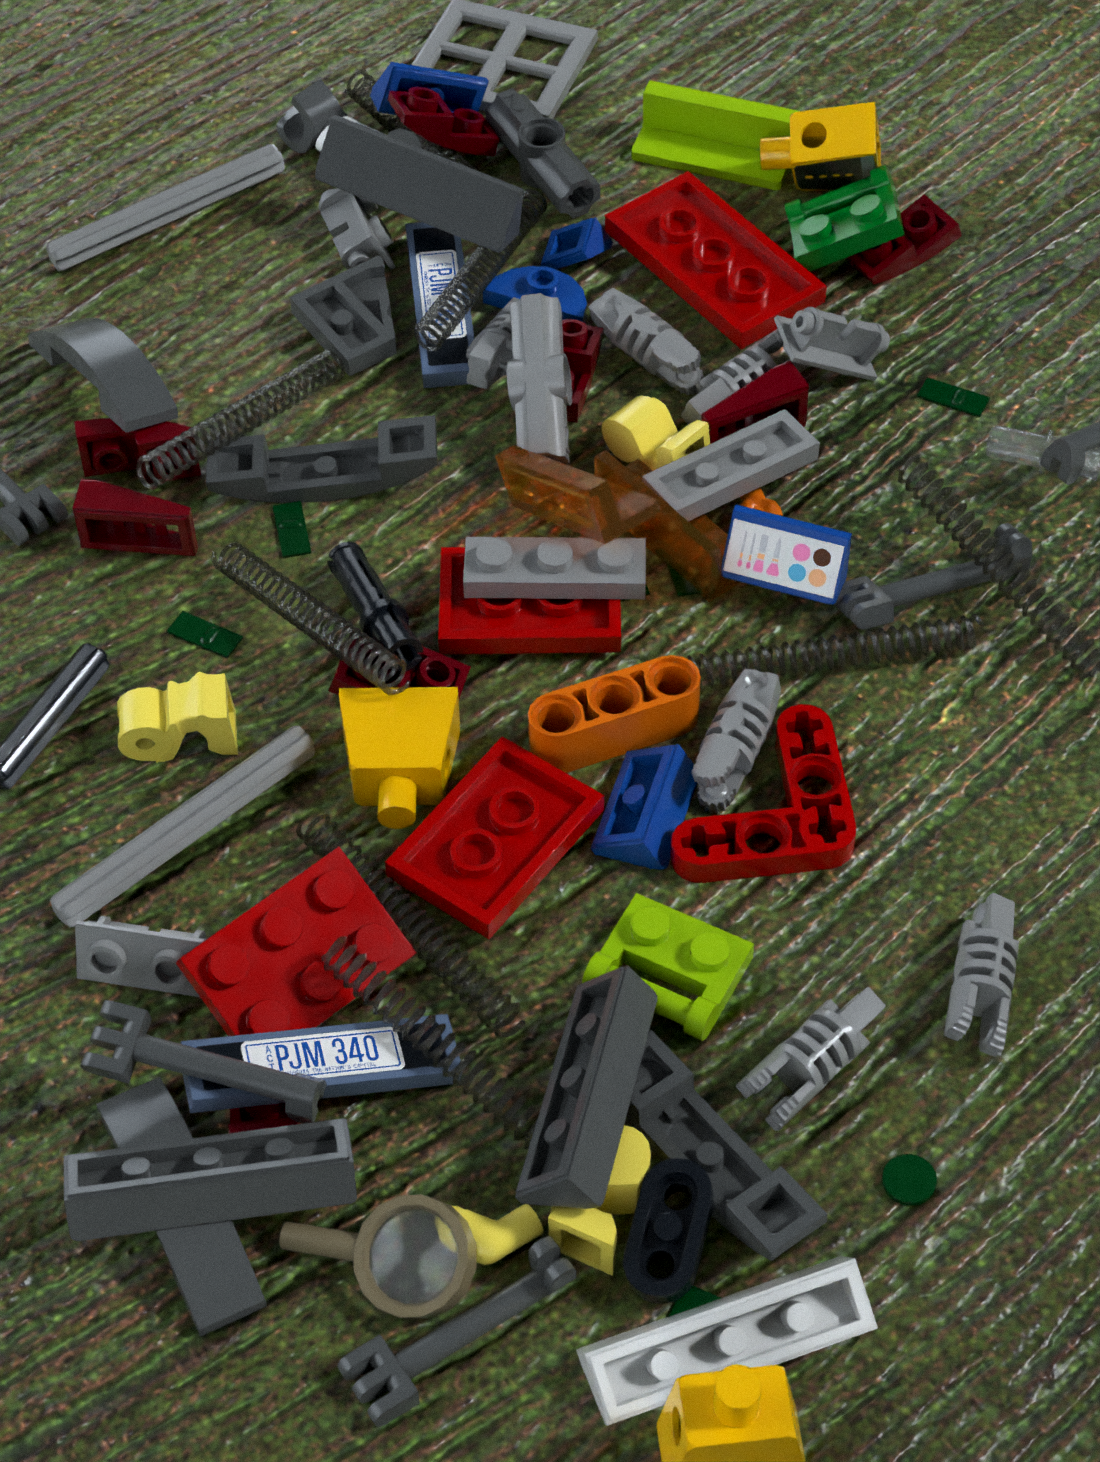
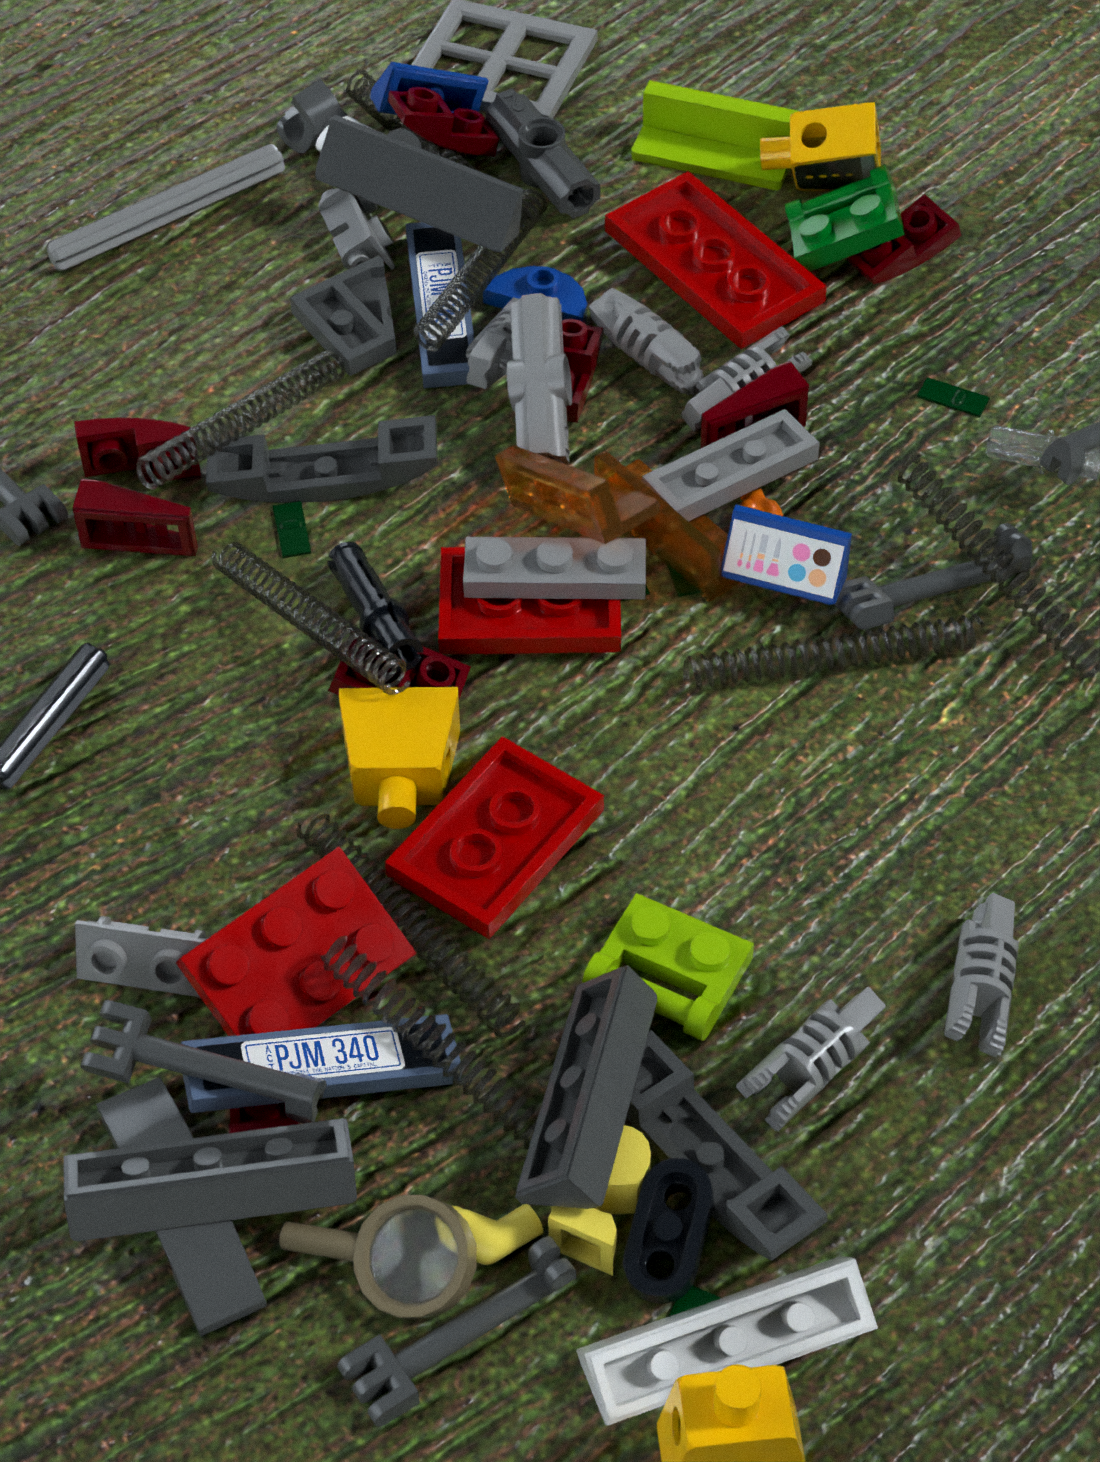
dark grey slope [28,317,178,433] -> none
light grey axle [50,725,315,928] -> none
light yellow leg [117,672,238,763] -> none
dark green piece [166,611,243,658] -> none
orange beam [528,655,701,773] -> none
blue slope [540,217,613,269] -> none
blue slope [590,744,697,870] -> none
light yellow leg [601,396,710,475] -> none
red beam [671,704,856,883] -> none
light grey hinge [691,669,781,815] -> none
light grey hinge [774,307,890,381] -> none
dark green piece [882,1154,937,1206] -> none

